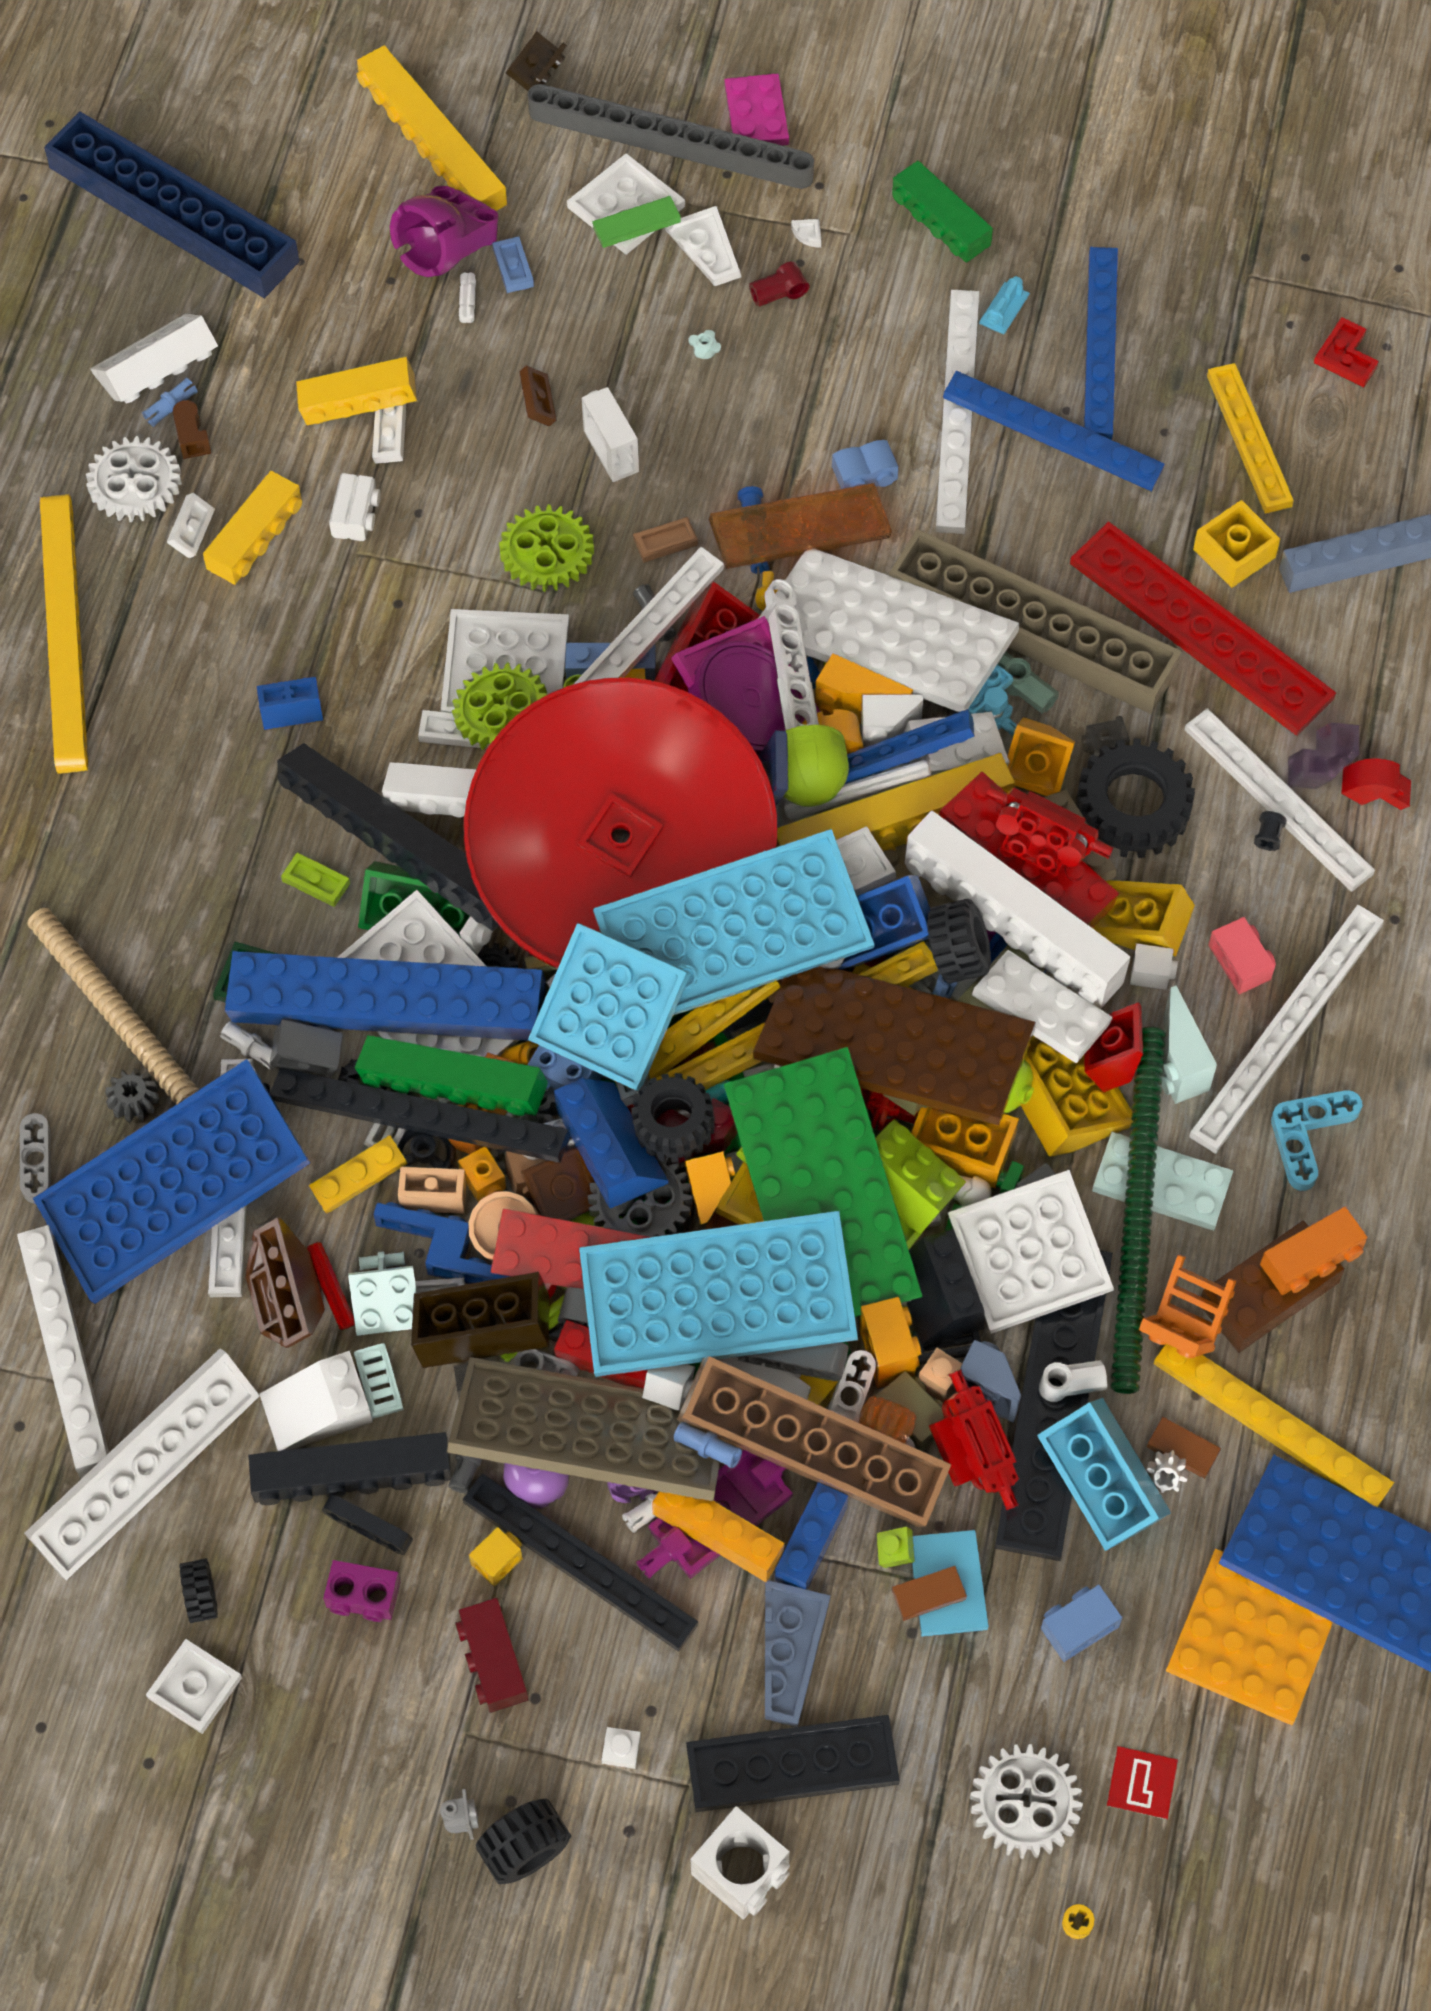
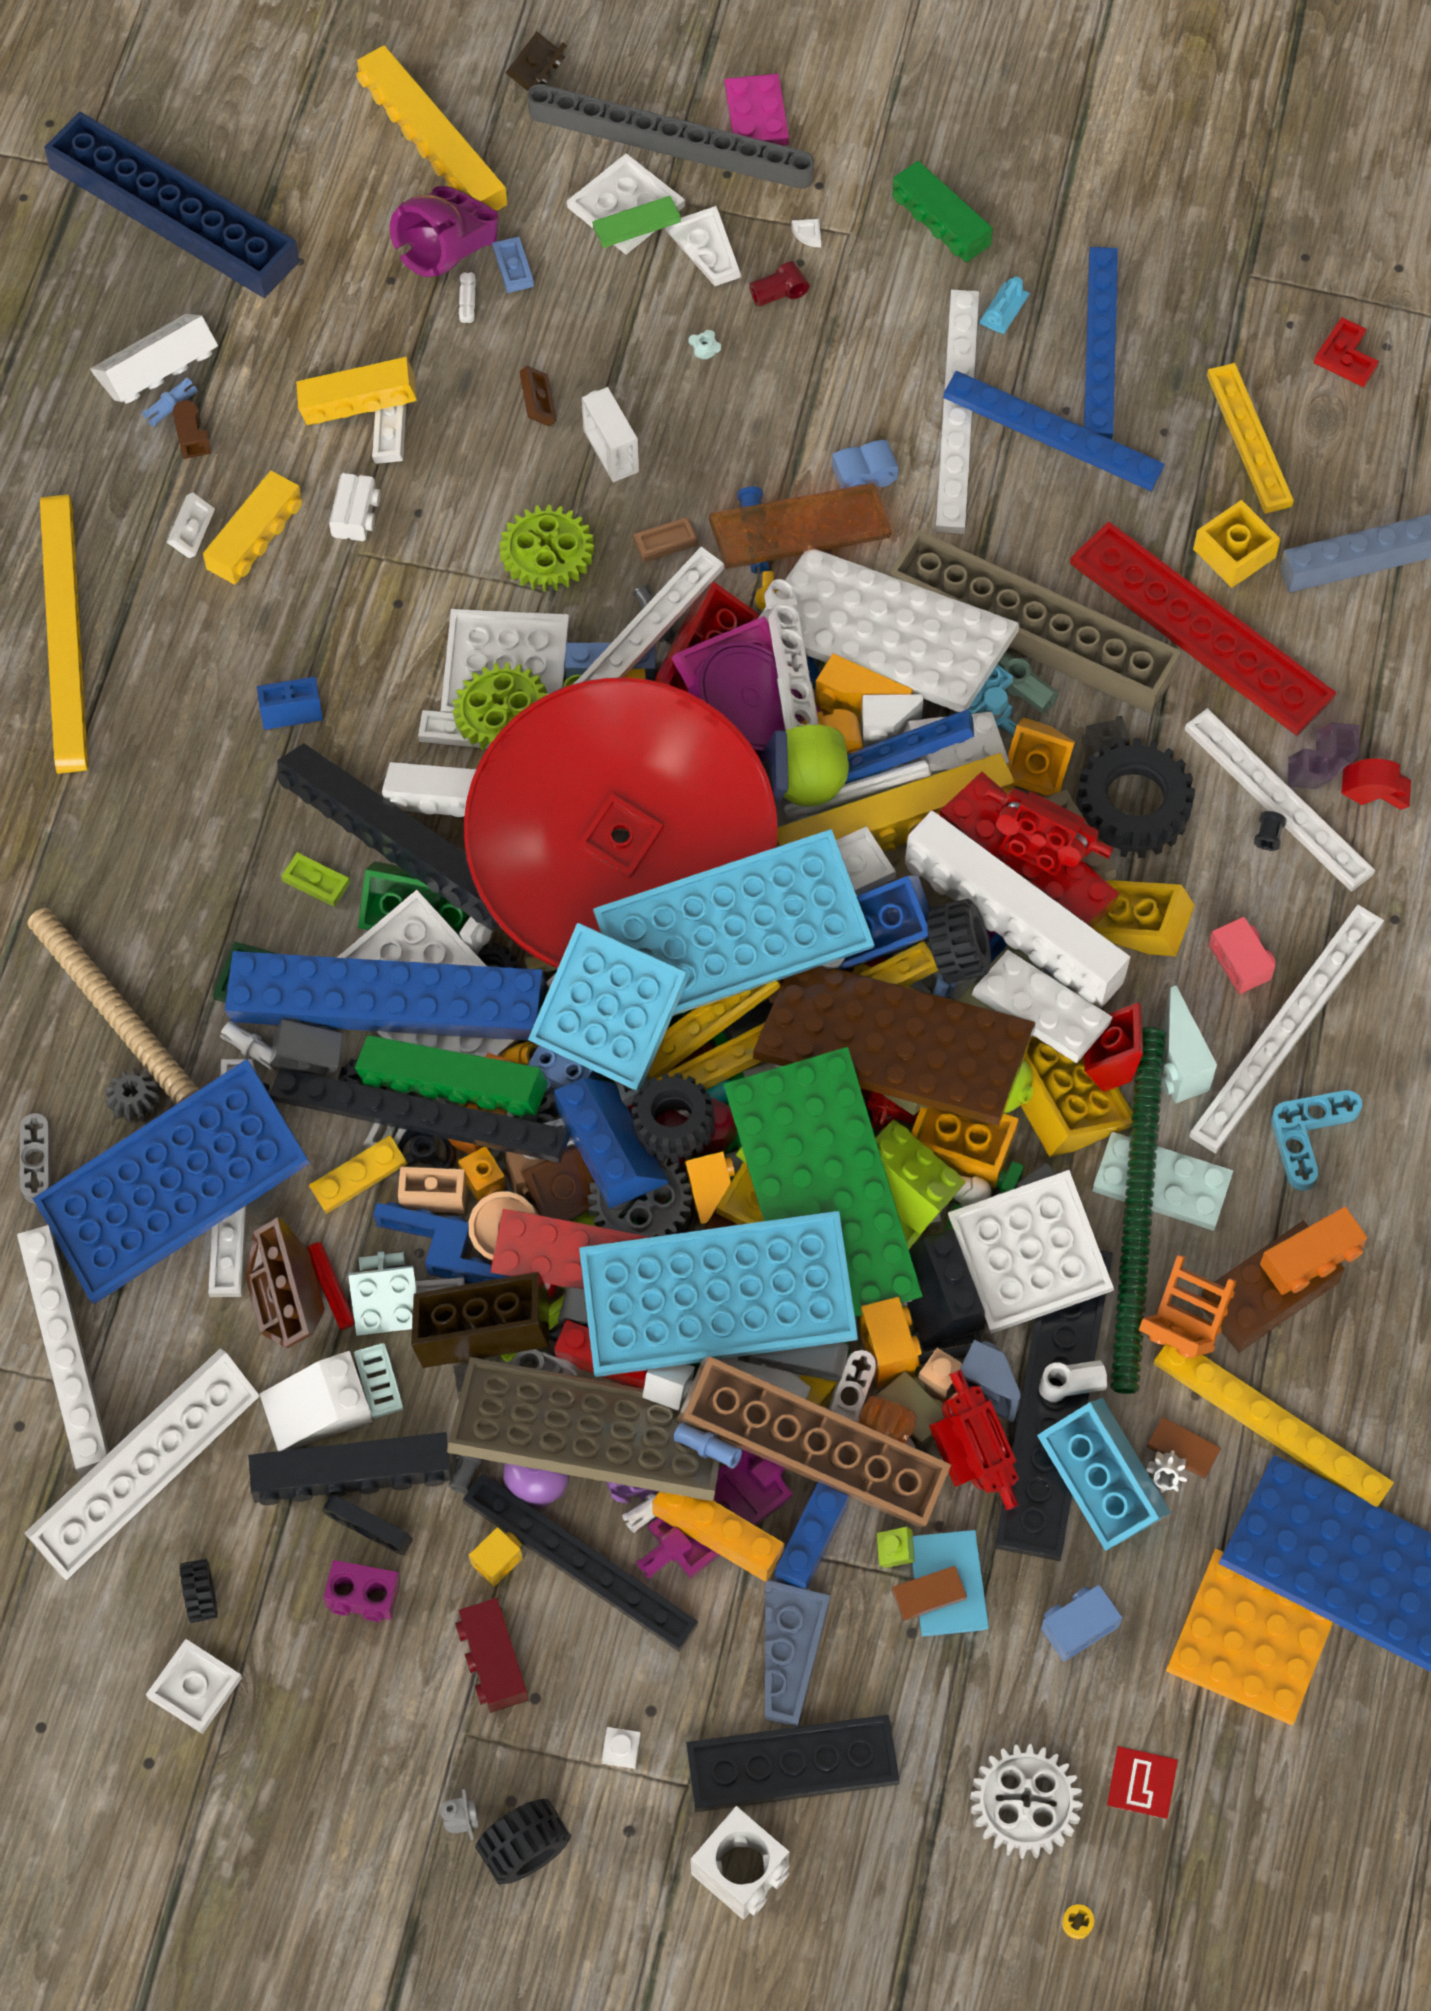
white gear [86,436,182,522] -> none
white brick [1130,943,1178,990] -> none

